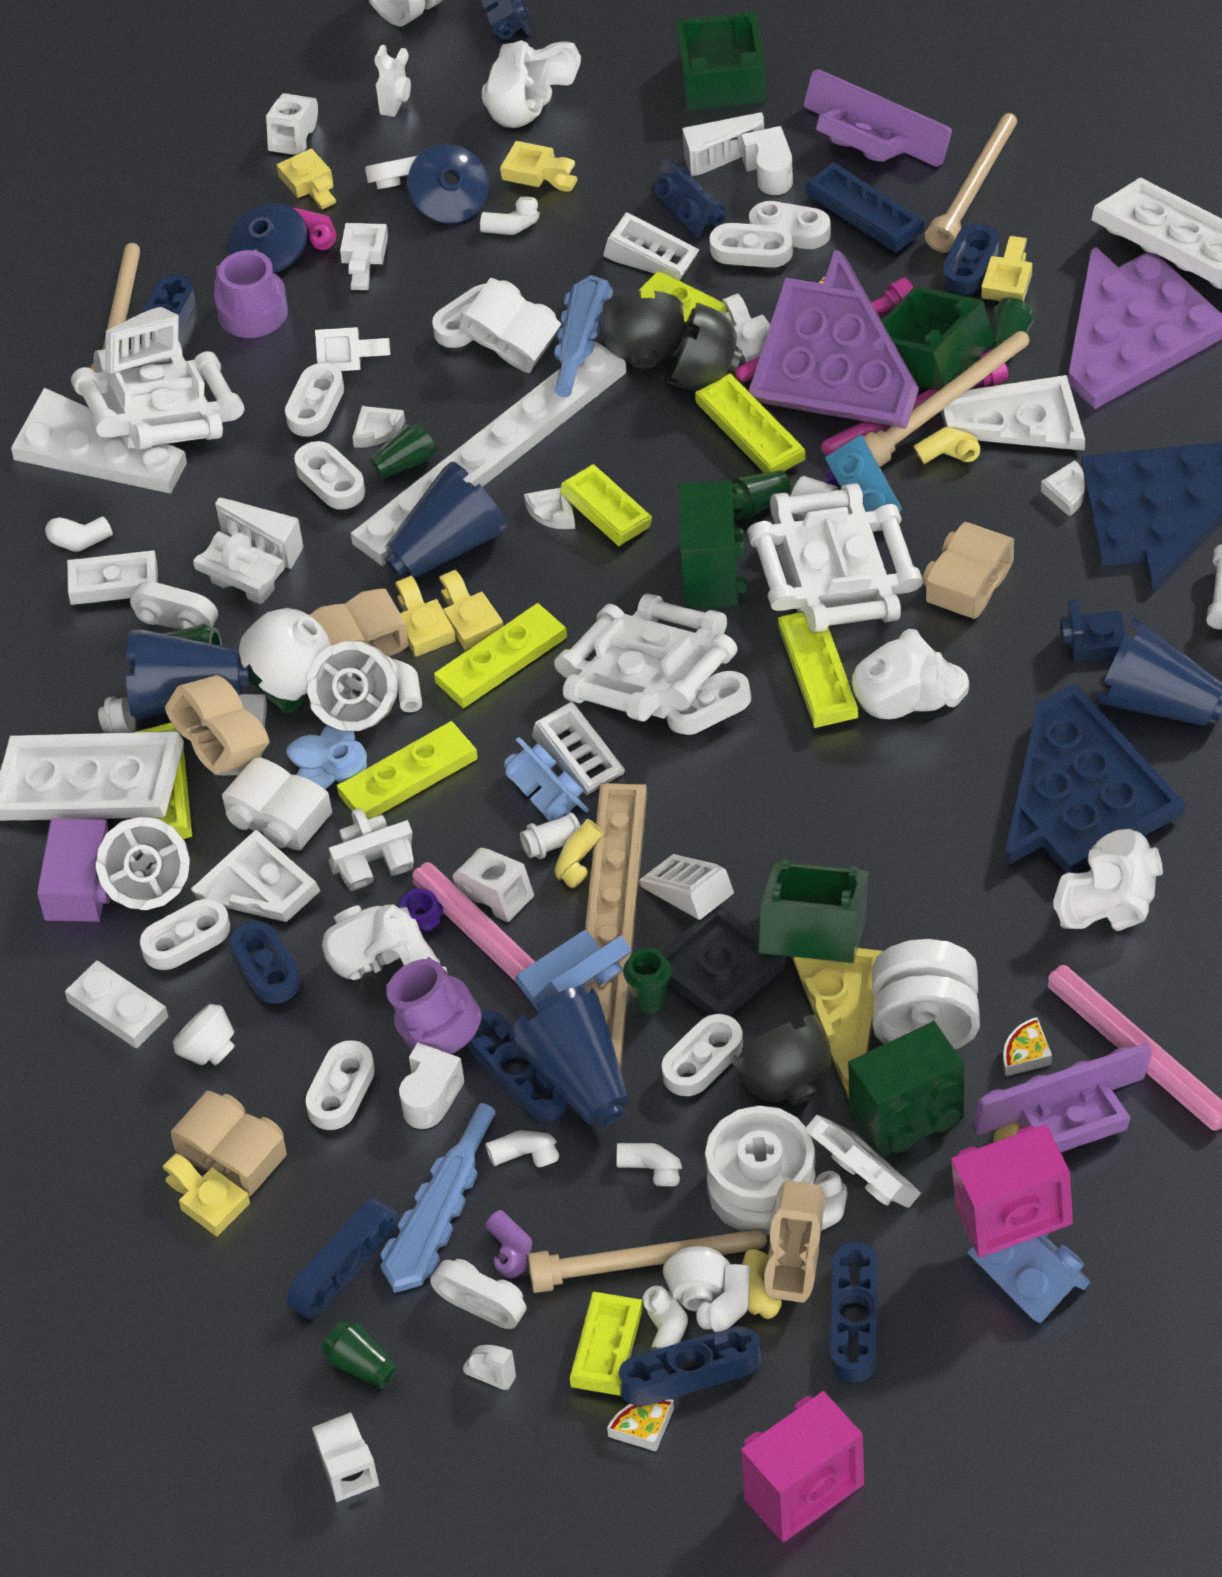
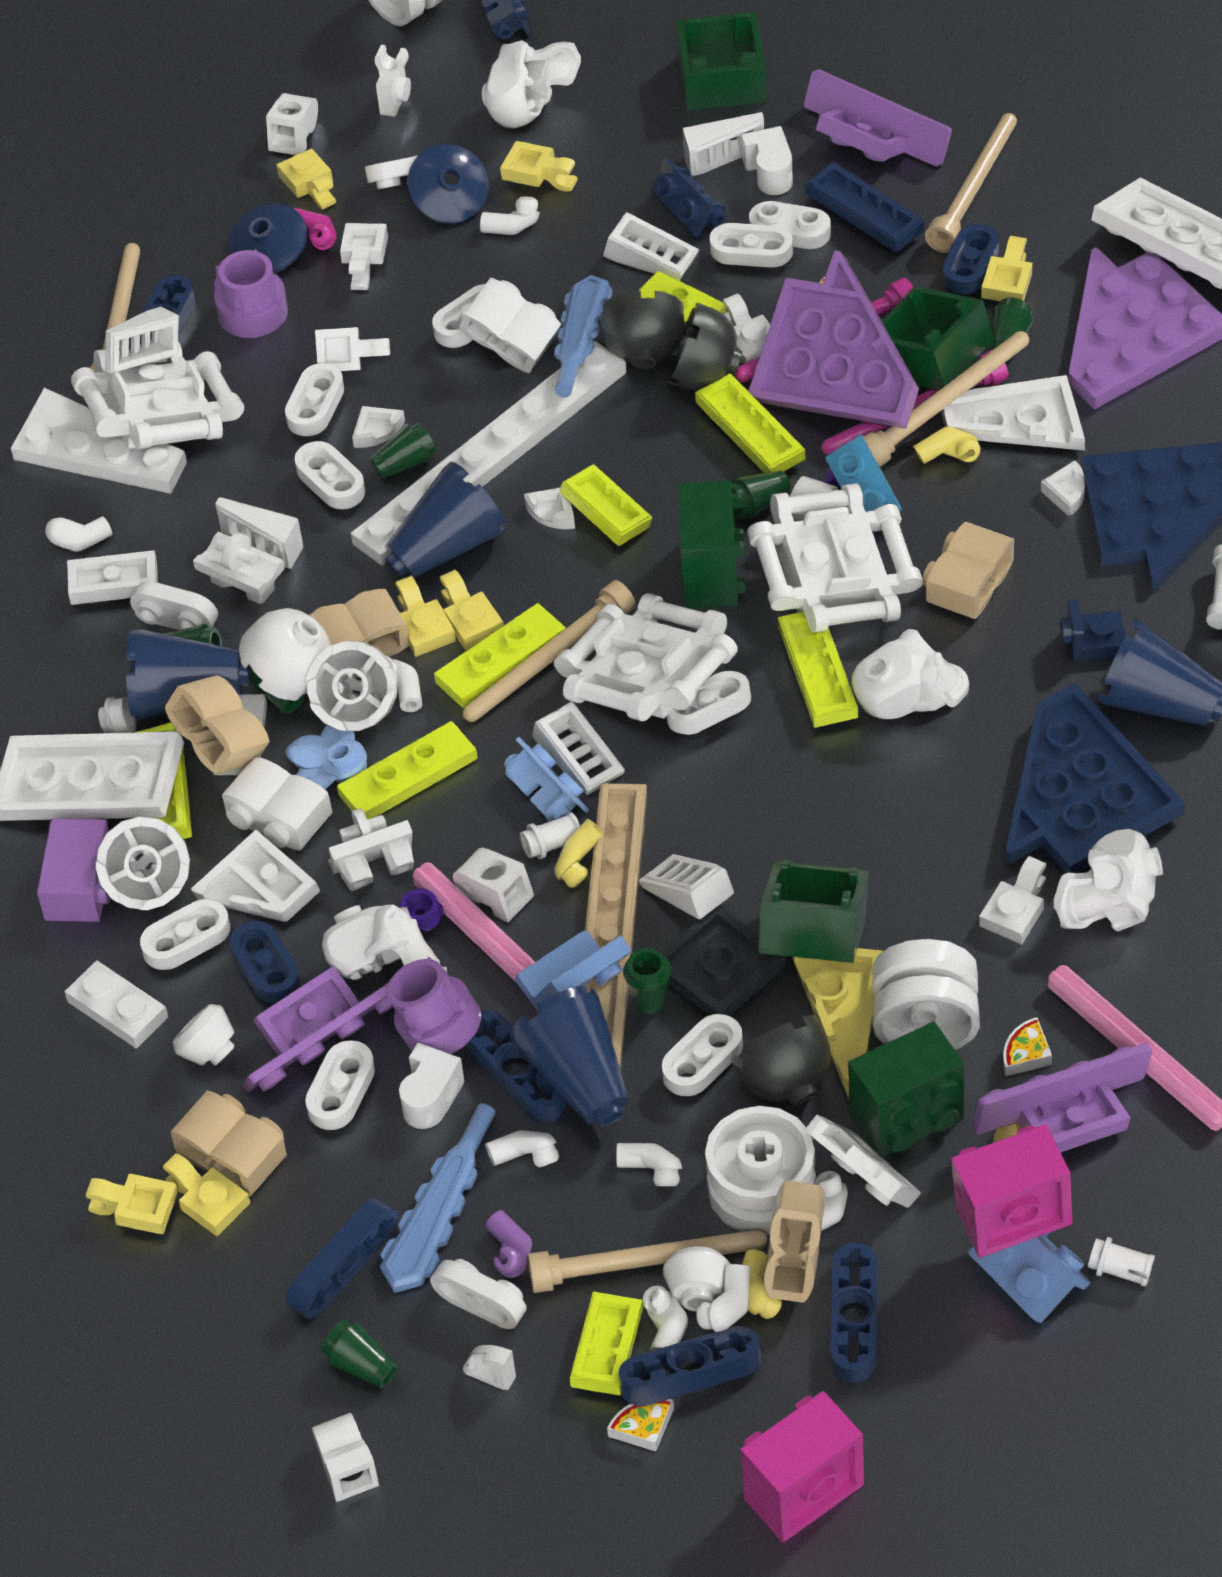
none -> light yellow plate [86,1174,178,1235]
none -> medium lavender bracket [242,966,393,1093]
none -> tan piece [463,580,636,722]
none -> white plate [979,856,1046,945]
none -> white pin [1088,1237,1155,1287]

